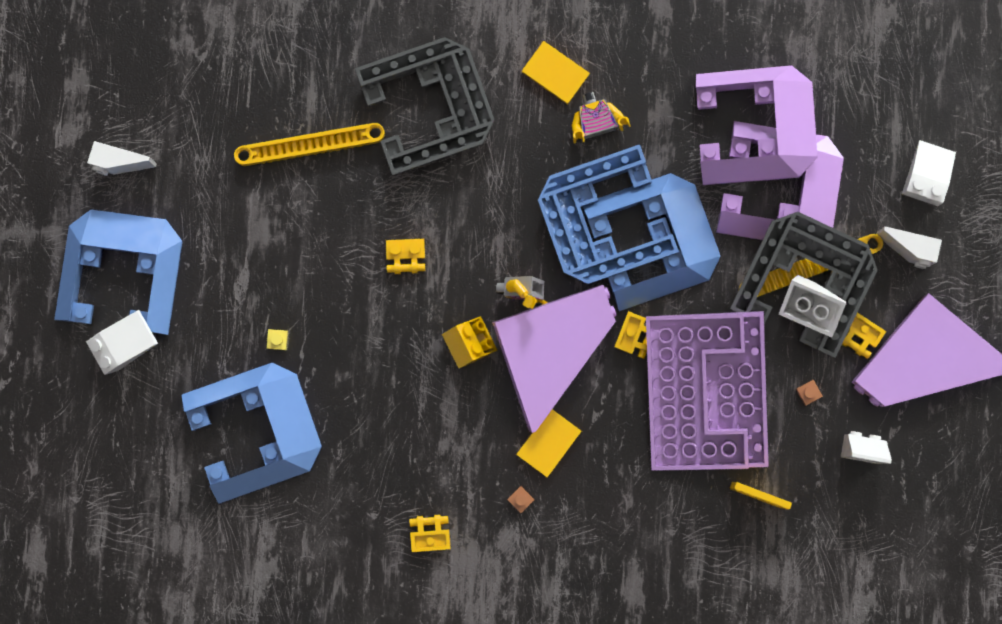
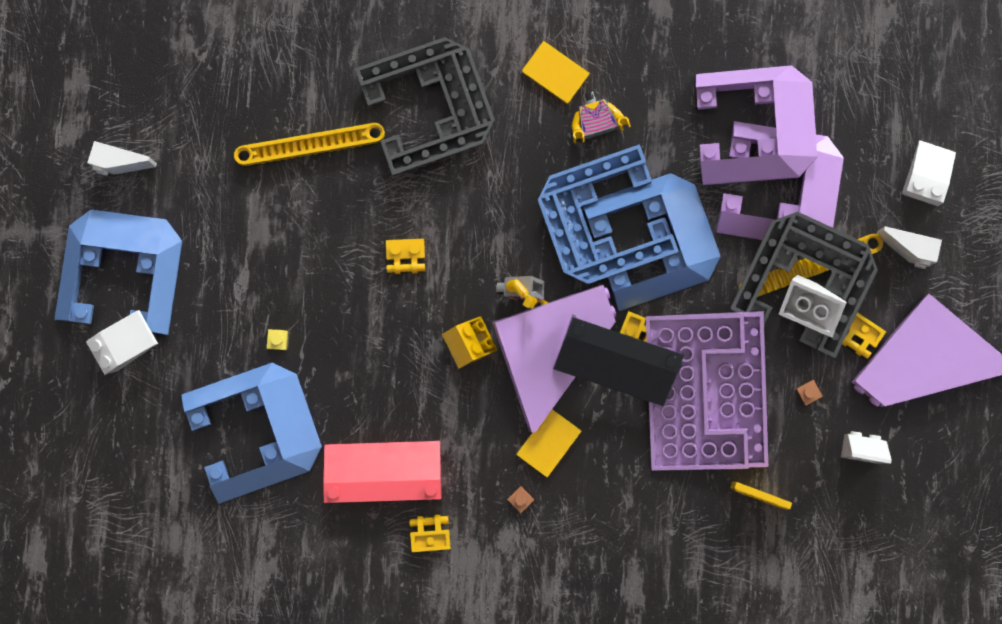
none -> coral slope [324,441,442,503]
none -> black slope [553,314,684,406]

